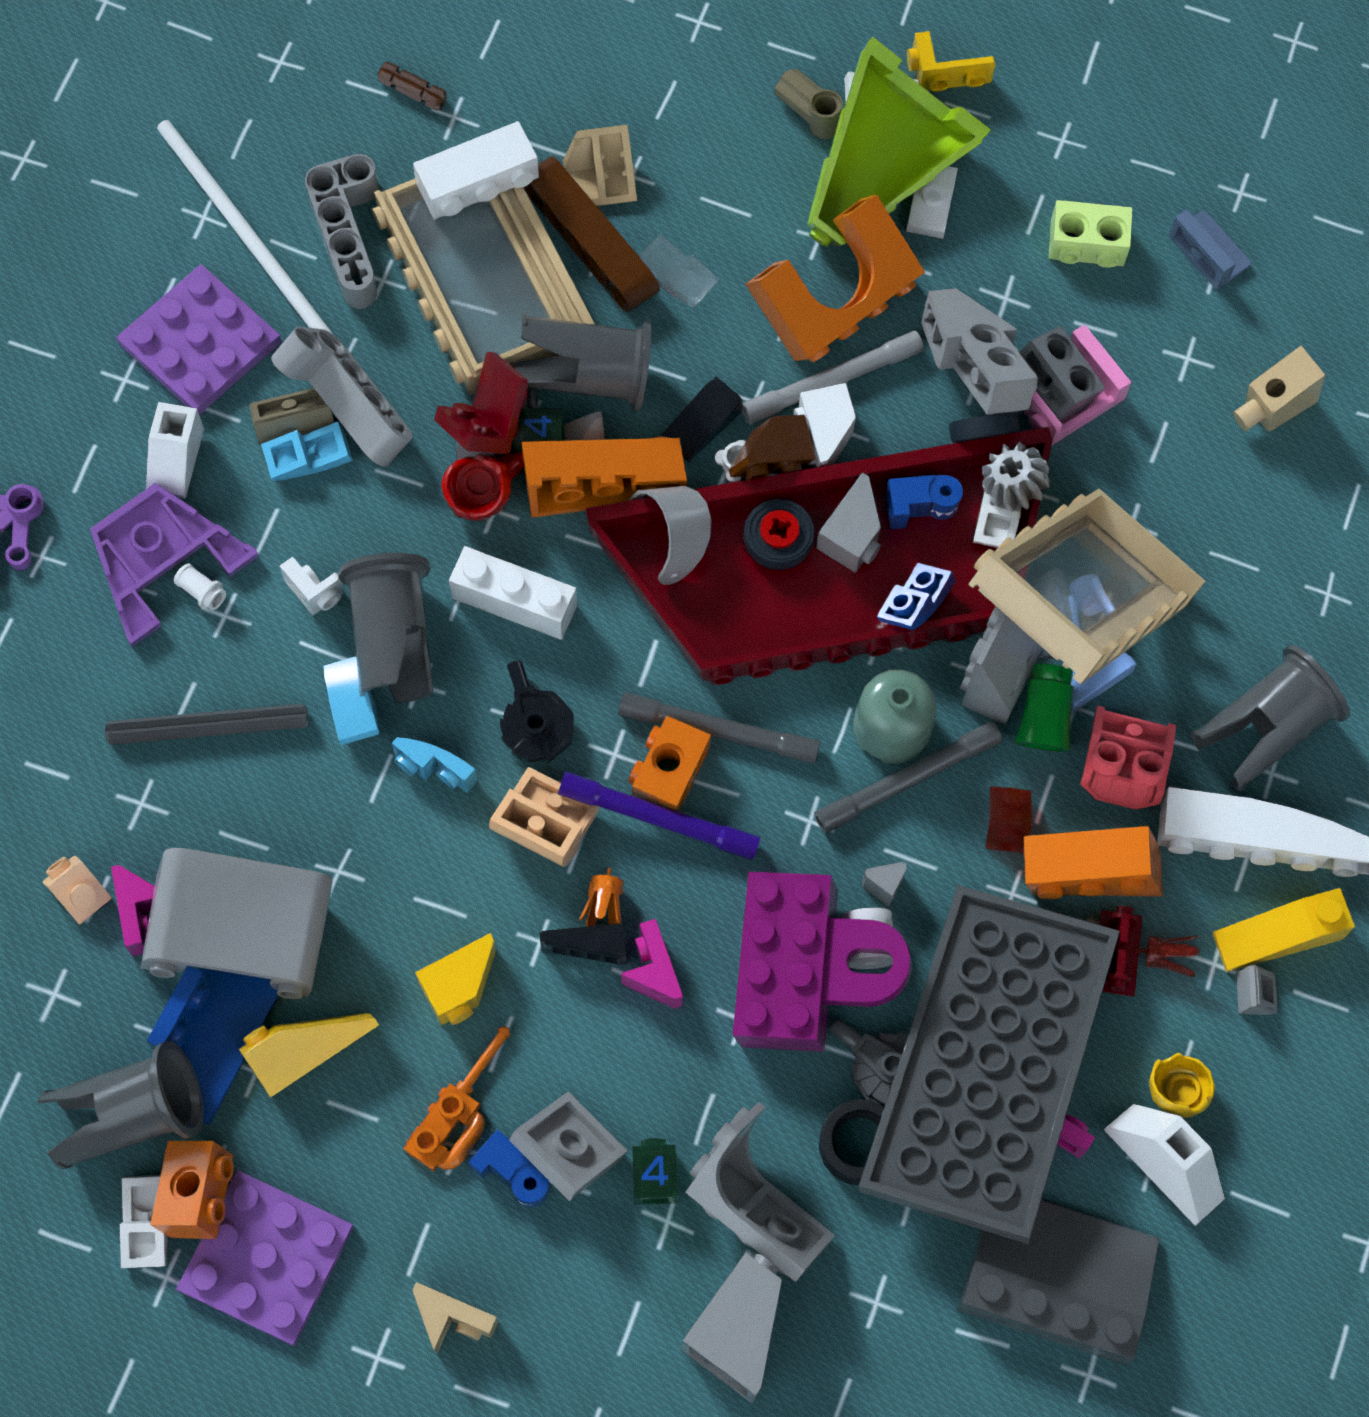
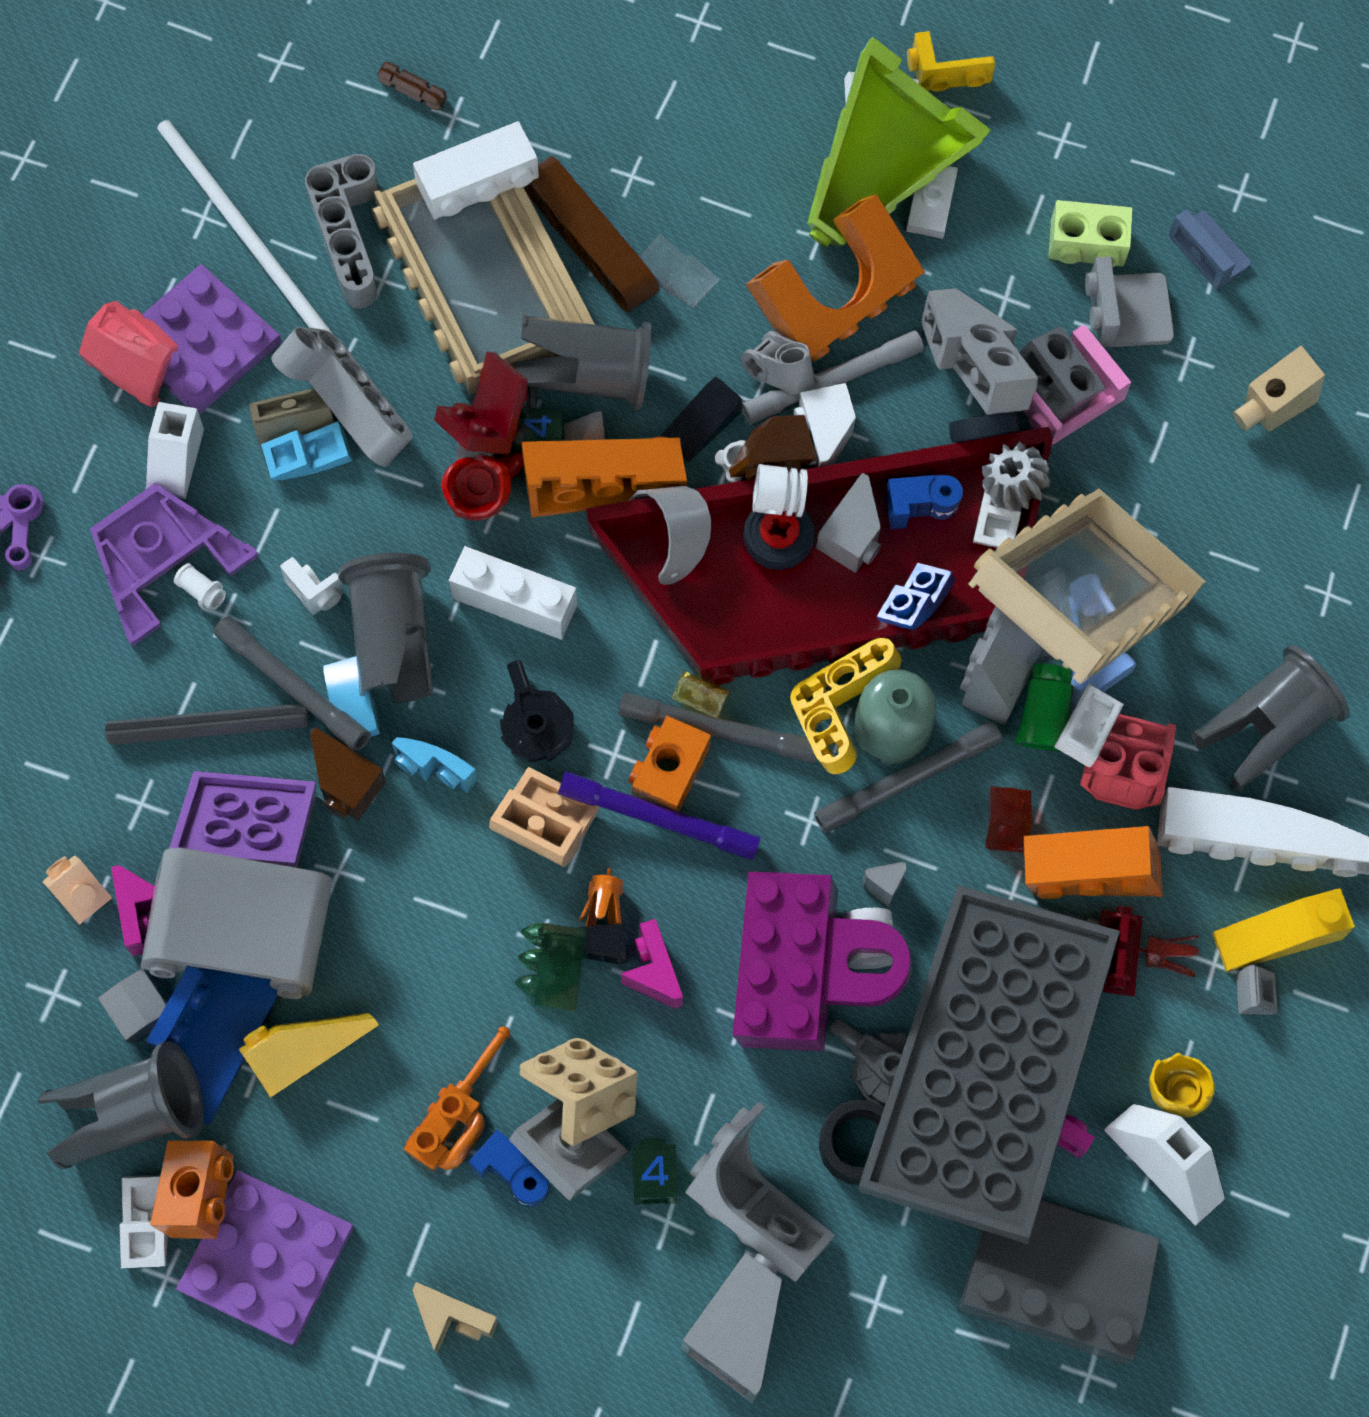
yellow slope [415,933,496,1026] -> none
tan slope [563,124,637,206] -> none
dark tan piece [774,68,843,139] -> none
none -> coral slope [79,301,178,407]
none -> light grey piece [98,969,166,1043]
none -> medium lavender plate [169,771,316,868]
none -> dark grey piece [214,616,371,752]
none -> reddish brown slope [310,727,386,821]
none -> clear green plate [514,923,587,1011]
none -> tan bracket [520,1038,638,1146]
none -> clear yellow piece [671,671,731,719]
none -> light grey piece [741,331,815,395]
none -> white piece [753,464,808,518]
none -> yellow beam [790,638,902,774]
none -> white plate [1054,684,1124,768]
none -> light grey bracket [1085,257,1174,348]

